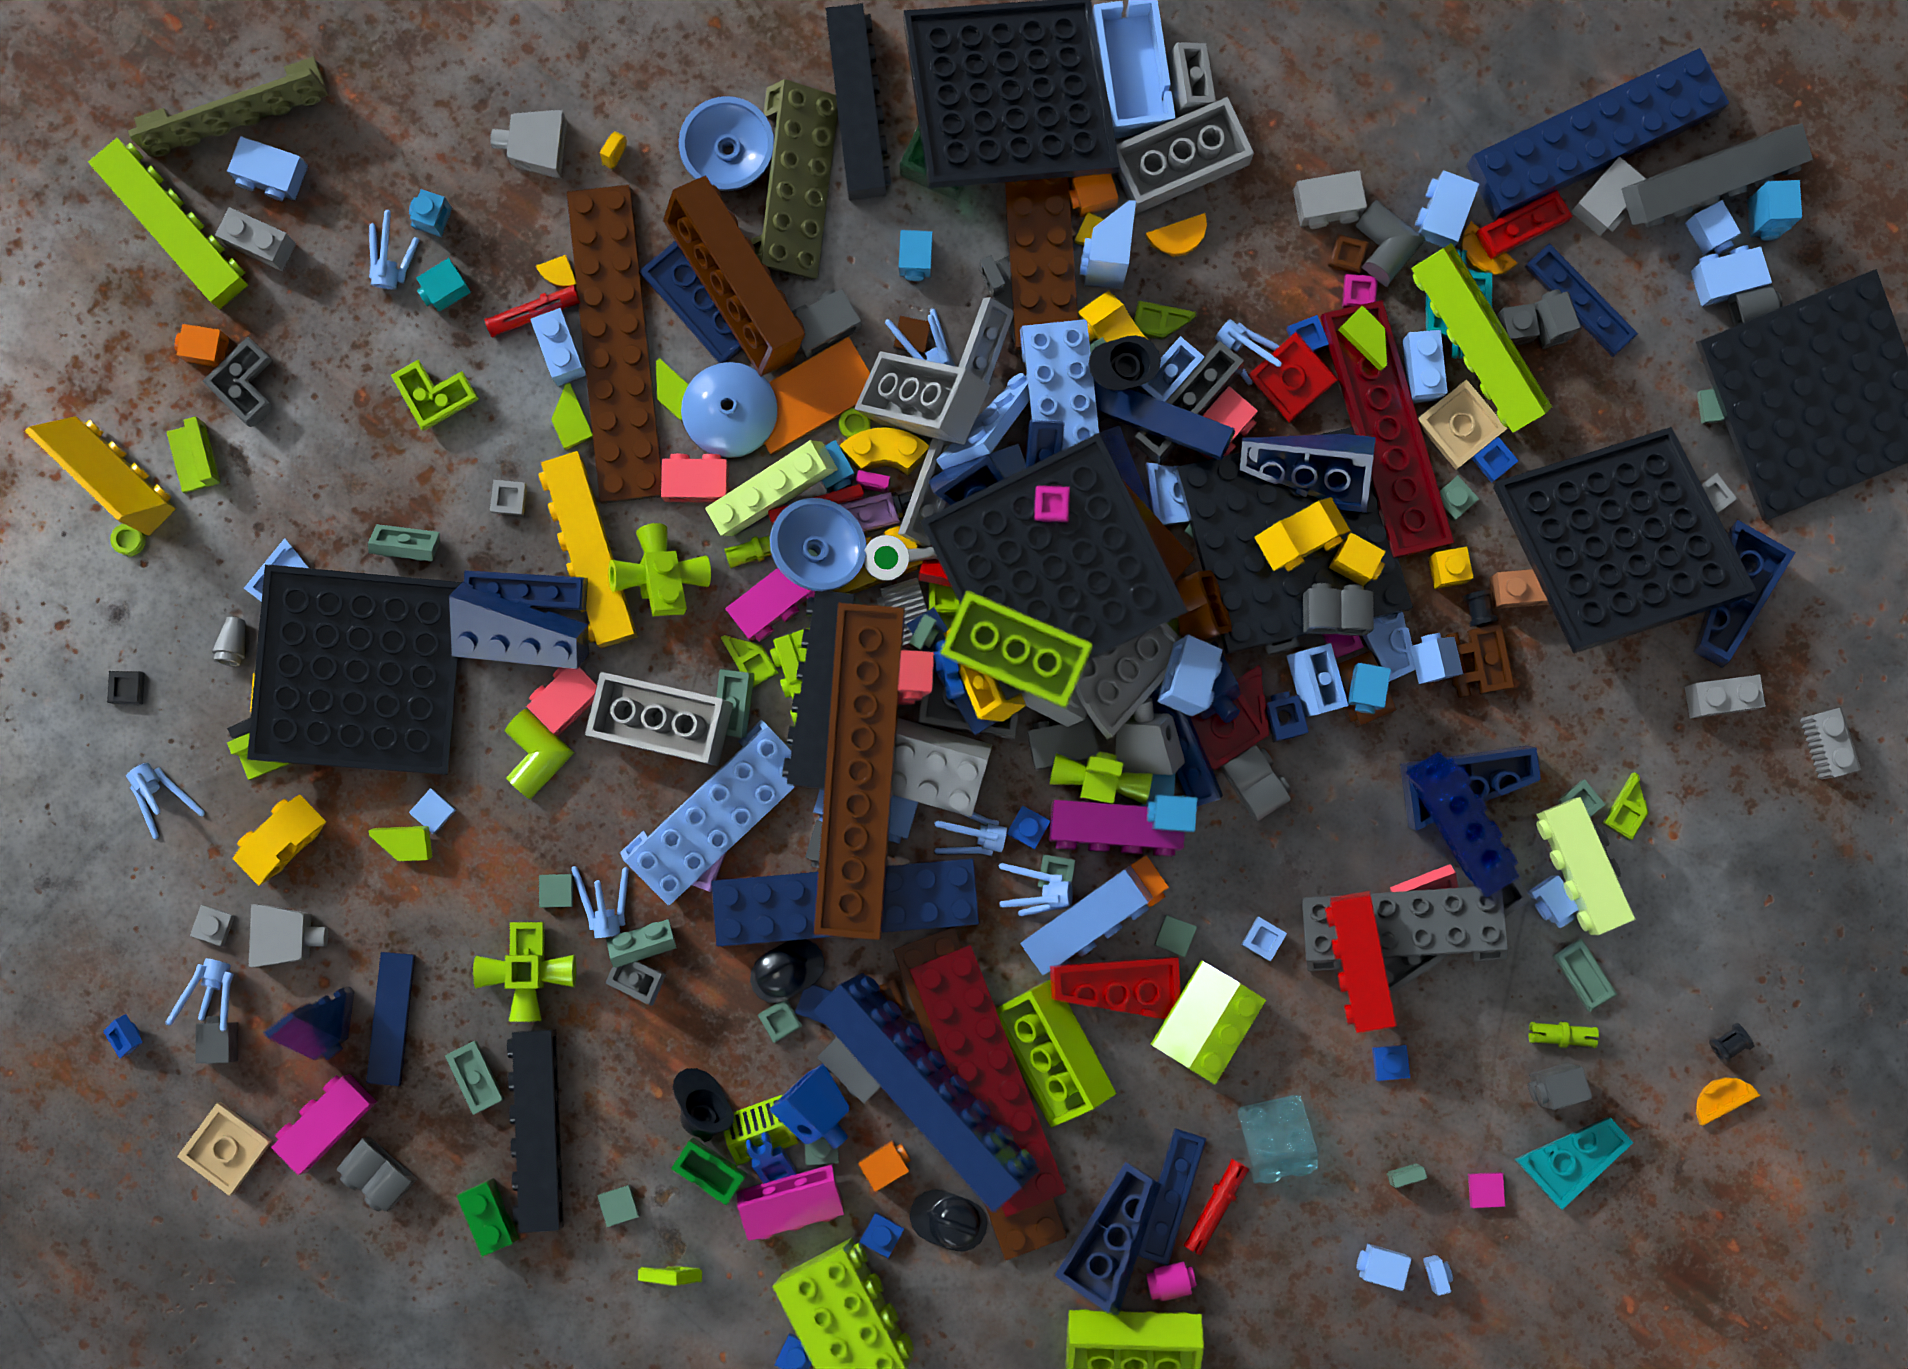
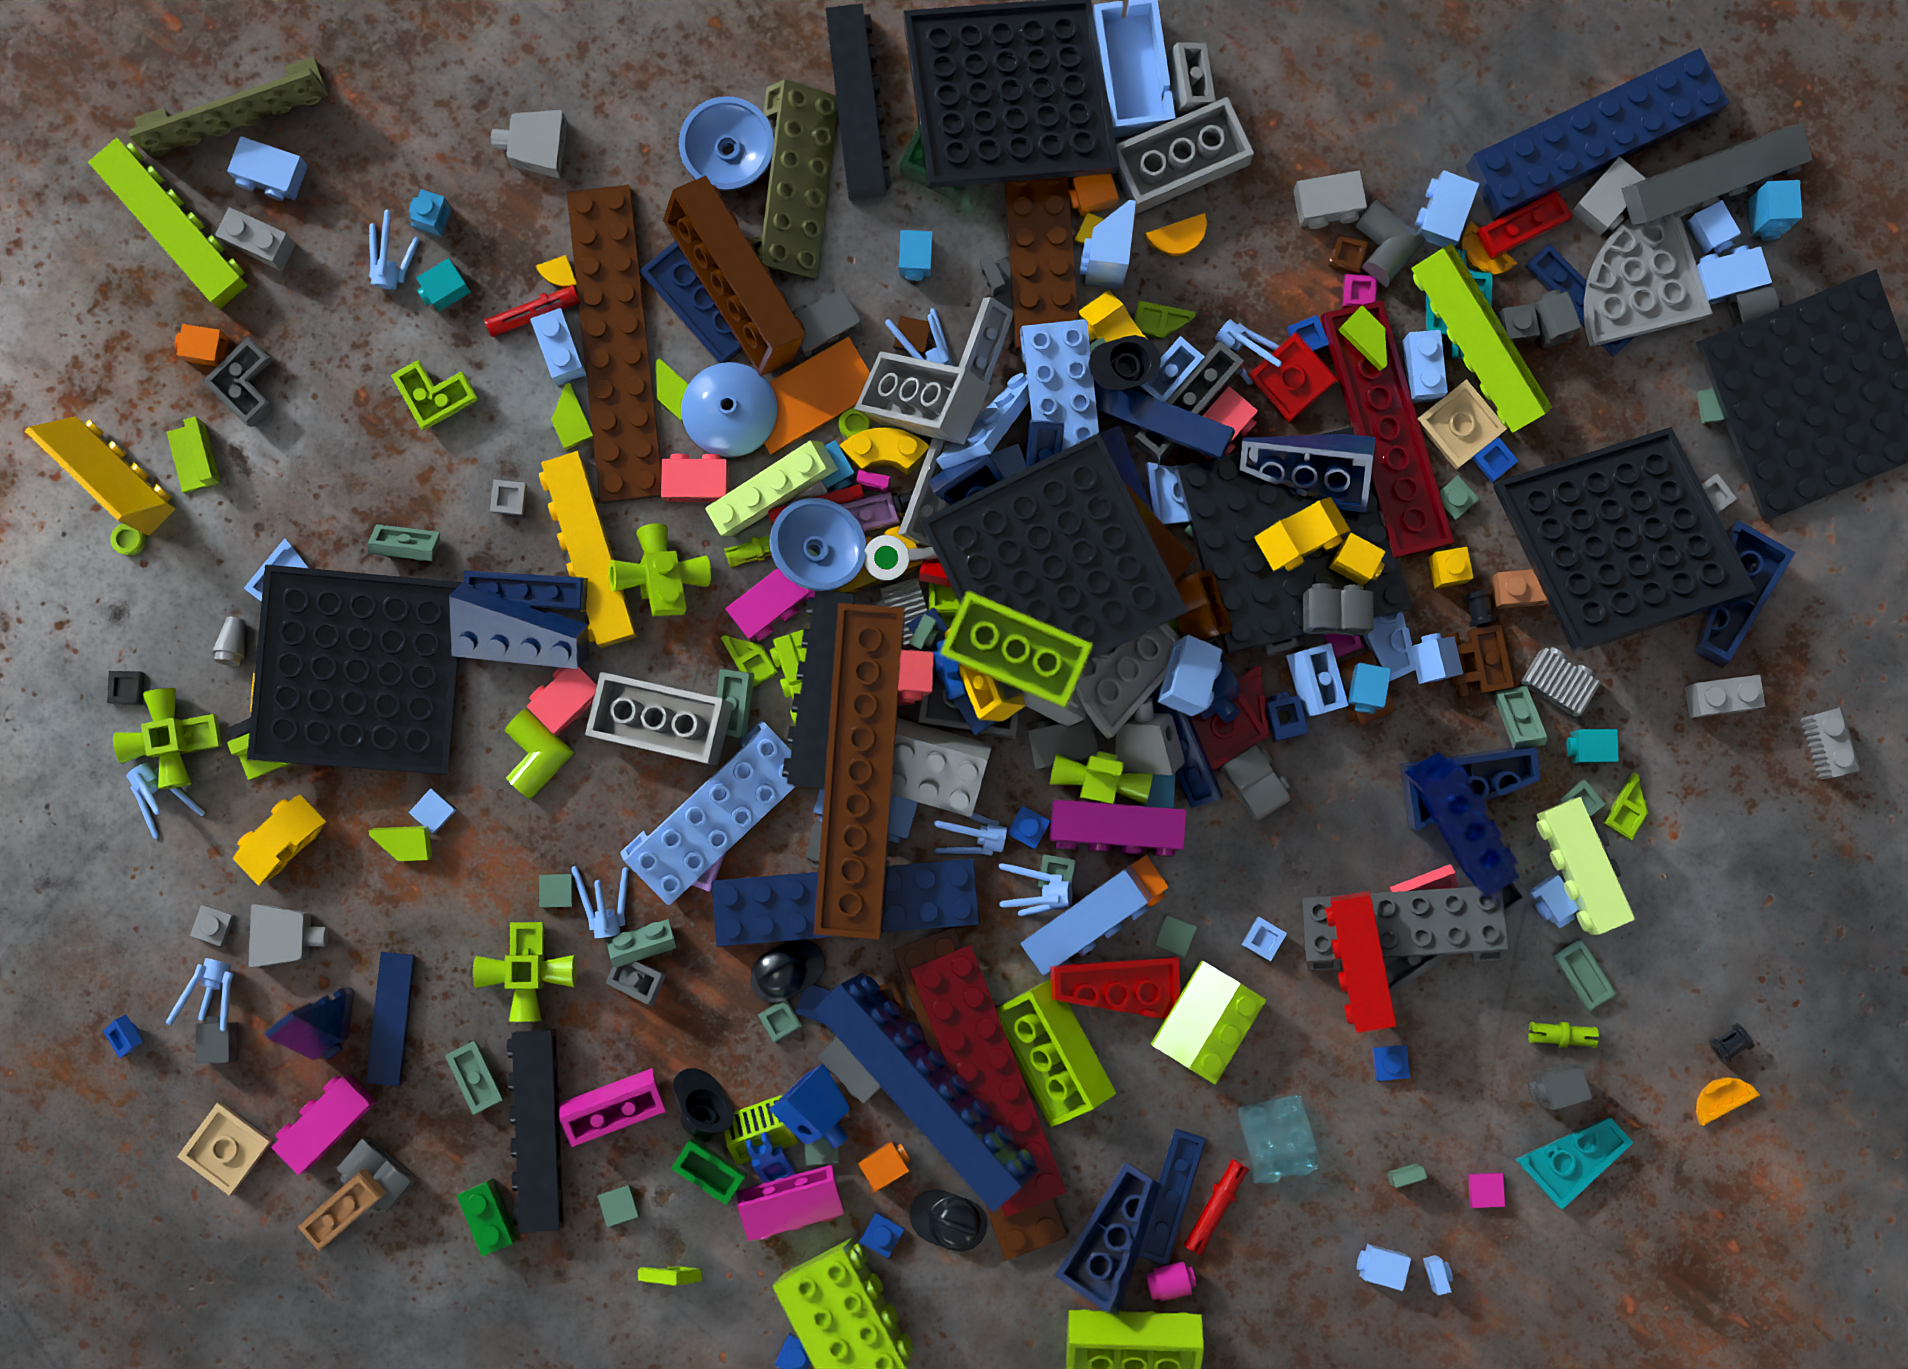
yellow tile [600,131,627,169] -> none
dark pink tile [1035,486,1070,522] -> none
dark azure brick [1147,795,1197,833] -> none
none -> lime brick [113,688,222,790]
none -> medium nougat tile [298,1168,386,1251]
none -> dark pink brick [559,1068,666,1147]
none -> sand green plate [1494,686,1547,750]
none -> light grey brick [1520,648,1601,717]
none -> teal brick [1566,729,1619,764]
none -> light grey plate [1584,213,1713,347]

